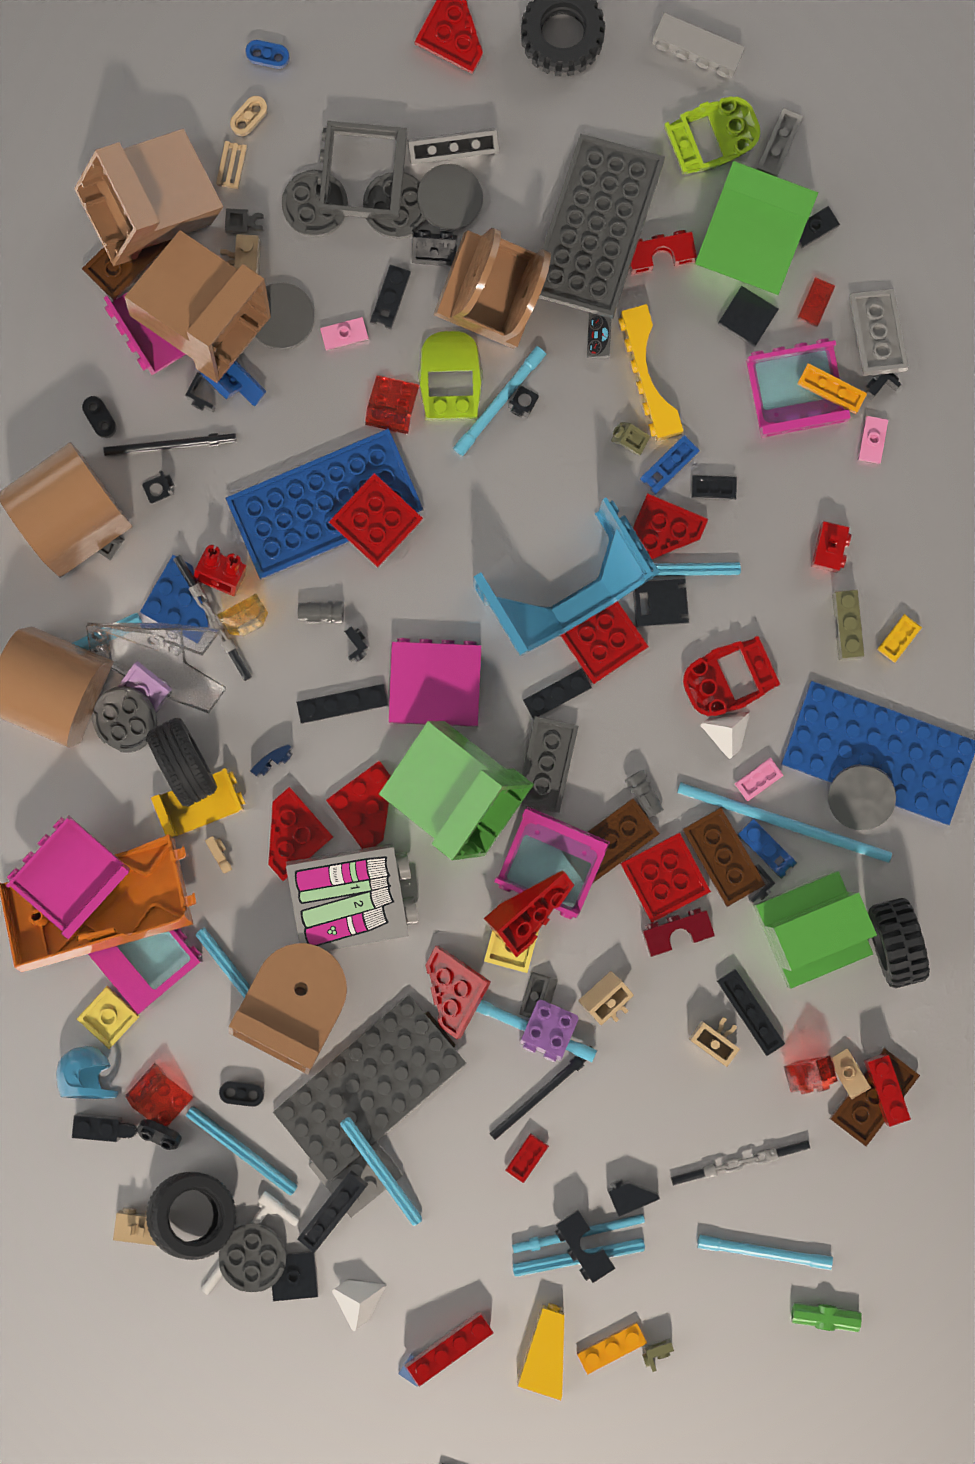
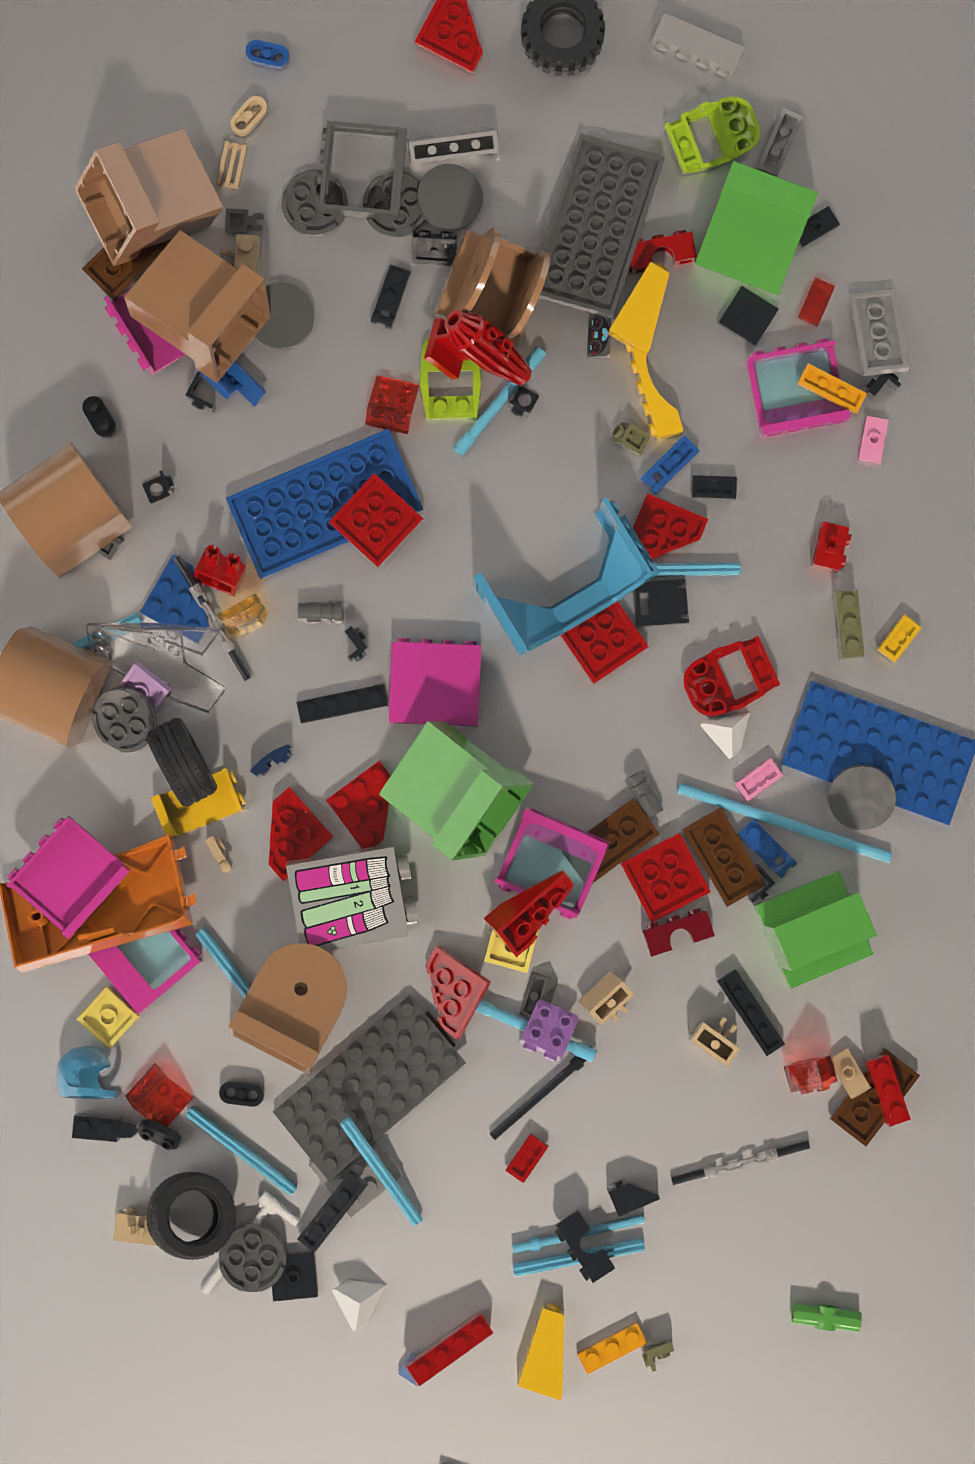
black bar [103,433,237,456] -> none
bright pink plate [320,317,369,351] -> none
dark grey plate [521,716,579,813] -> none
black plate [523,668,592,720] -> none
medium azure piece [697,1235,833,1270] -> none
black tyre [868,898,930,988] -> none
none -> red piece [424,310,532,385]
none -> yellow slope [608,262,670,357]

